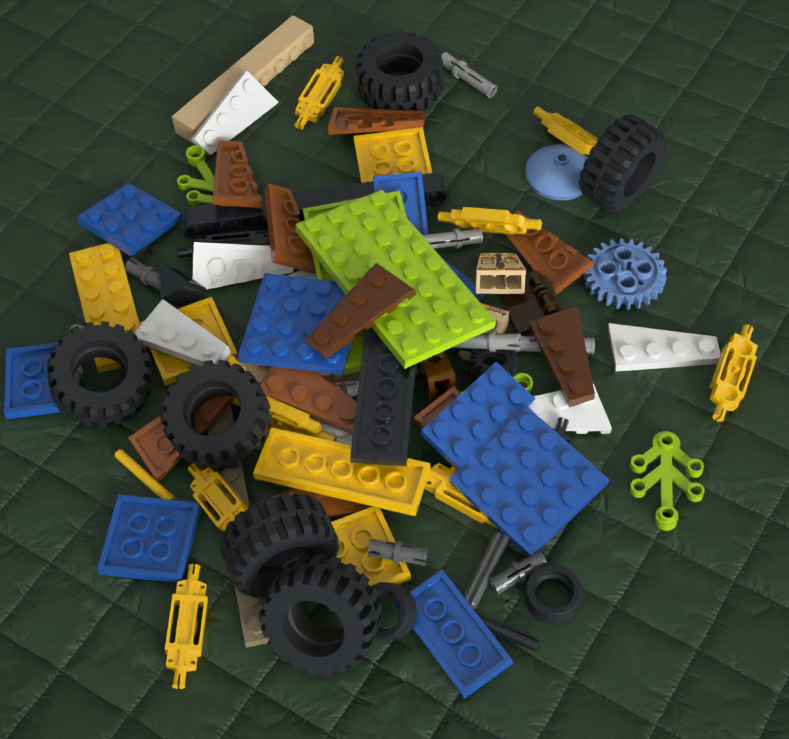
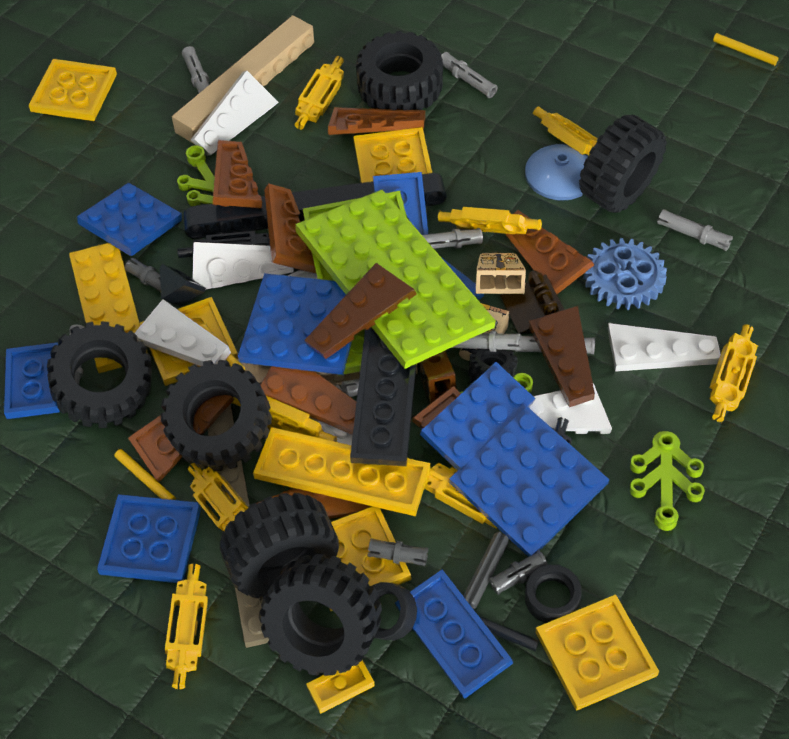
none -> yellow plate [28,59,117,121]
none -> light grey pin [182,46,209,93]
none -> yellow plate [306,660,375,714]
none -> yellow plate [535,594,659,711]
none -> light grey pin [657,209,733,251]
none -> yellow bar [713,33,779,66]

